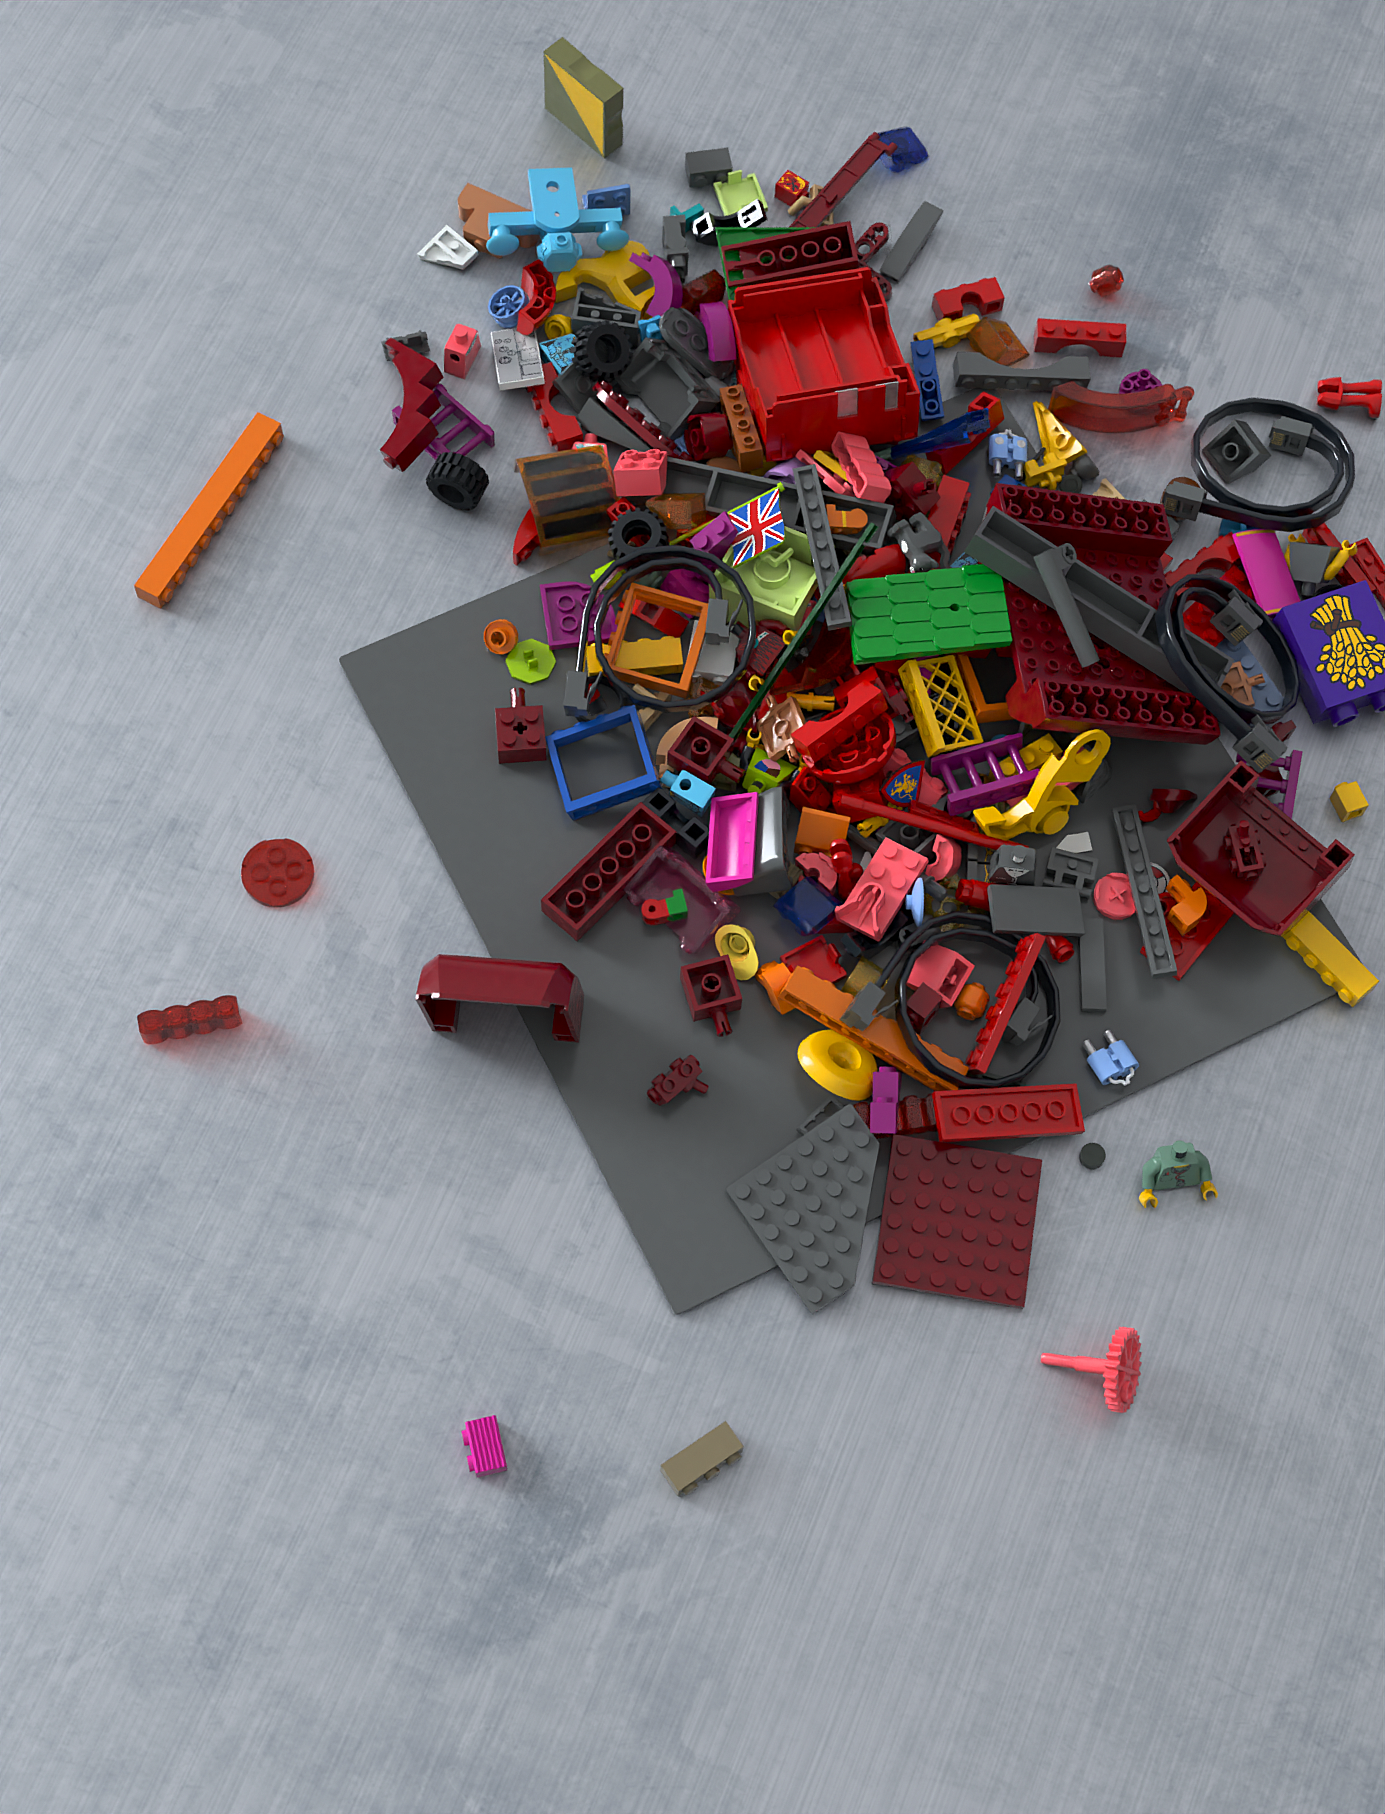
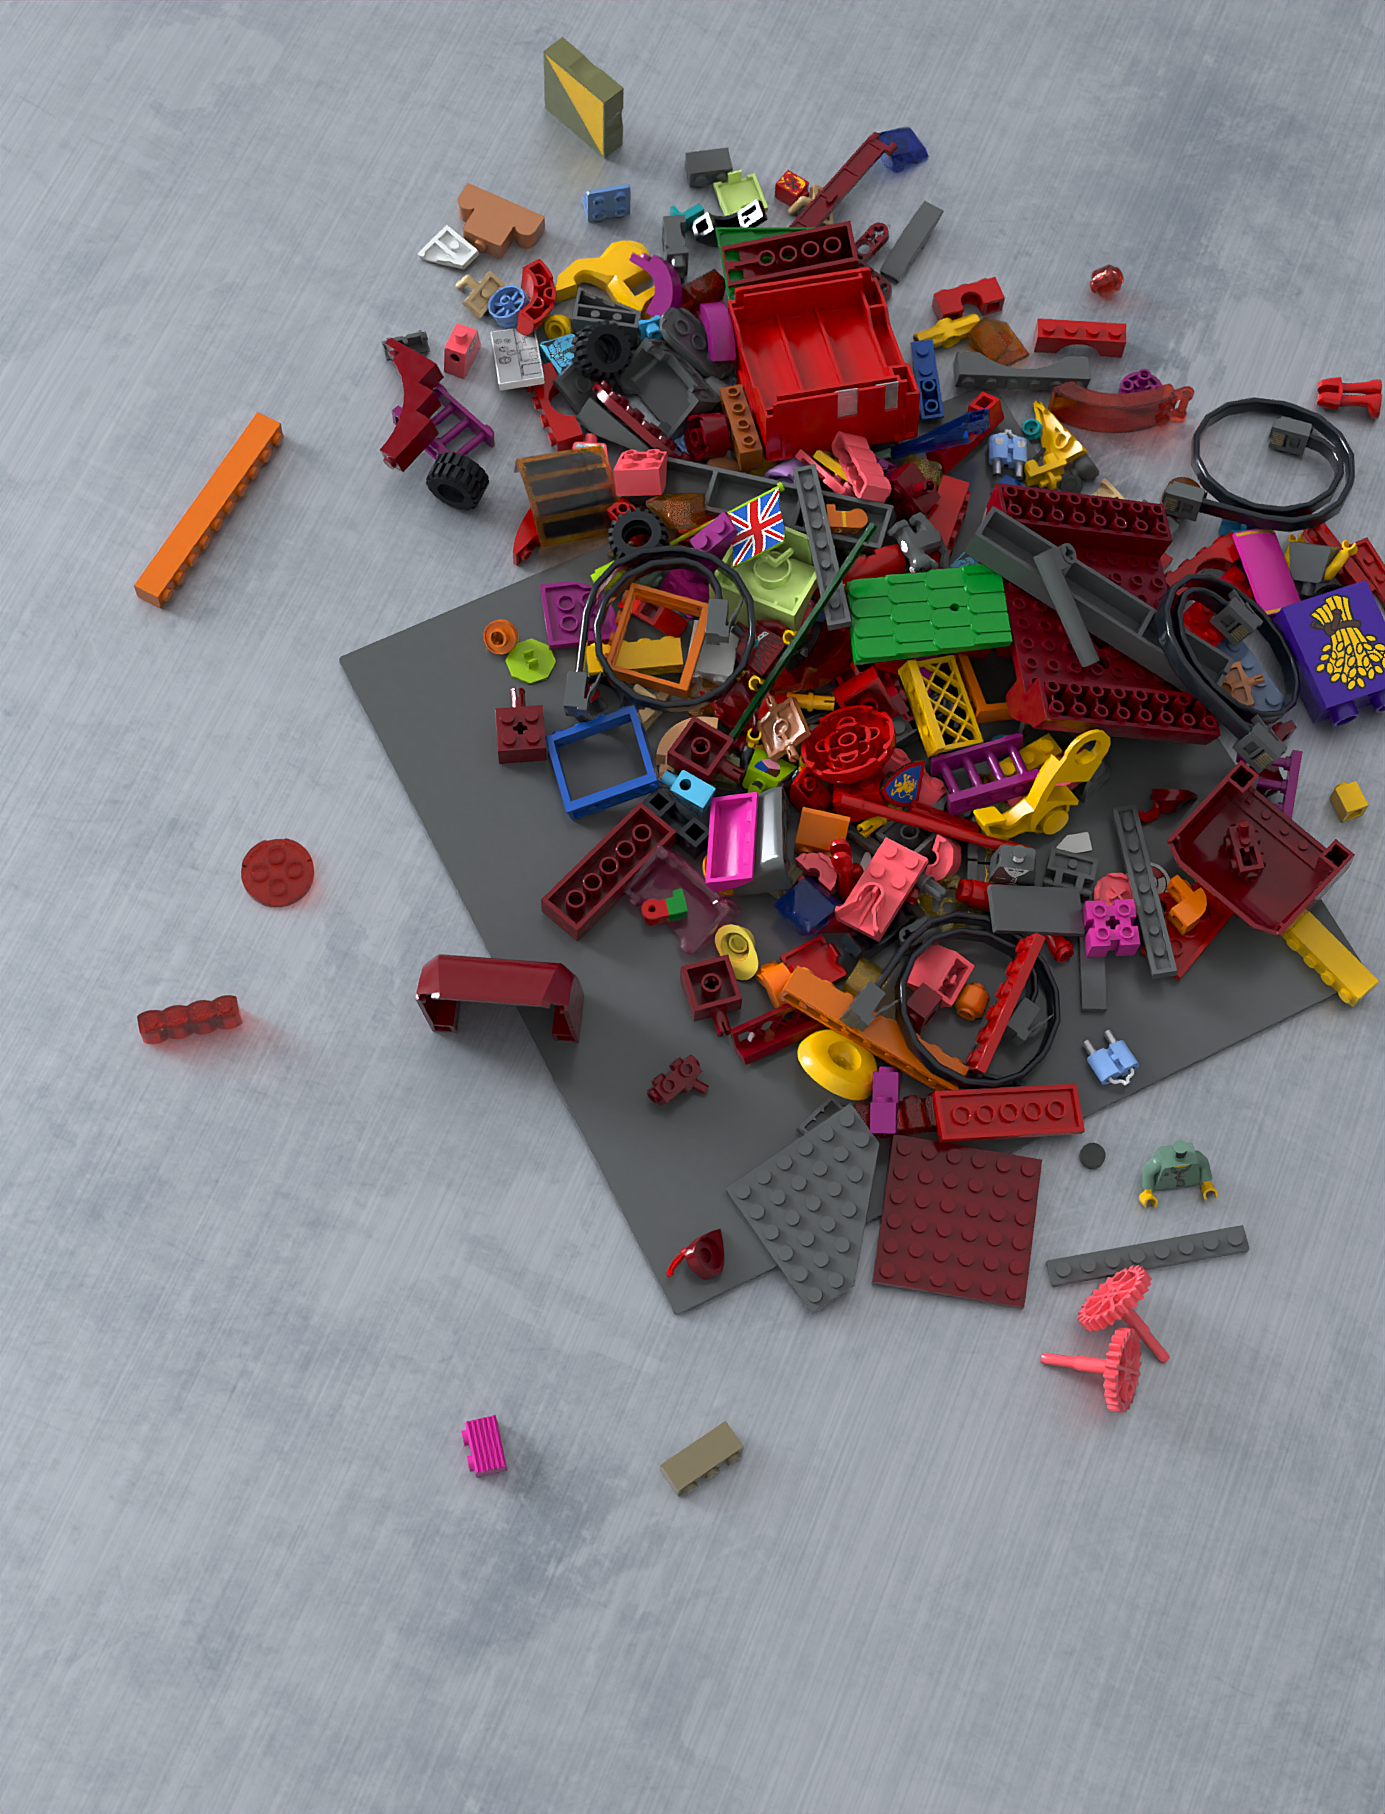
medium azure piece [486,167,629,272] -> none
red arch [791,679,888,763] -> none
light blue dish [905,878,924,927] -> none
dark grey slope [1202,419,1271,484] -> none
none -> tan plate [456,271,507,319]
none -> dark red piece [666,1229,724,1280]
none -> dark red fence [730,1003,827,1065]
none -> teal plate [1021,419,1043,440]
none -> dark grey plate [1046,1225,1250,1287]
none -> coral gear [1077,1265,1170,1363]
none -> dark pink brick [1082,899,1140,958]

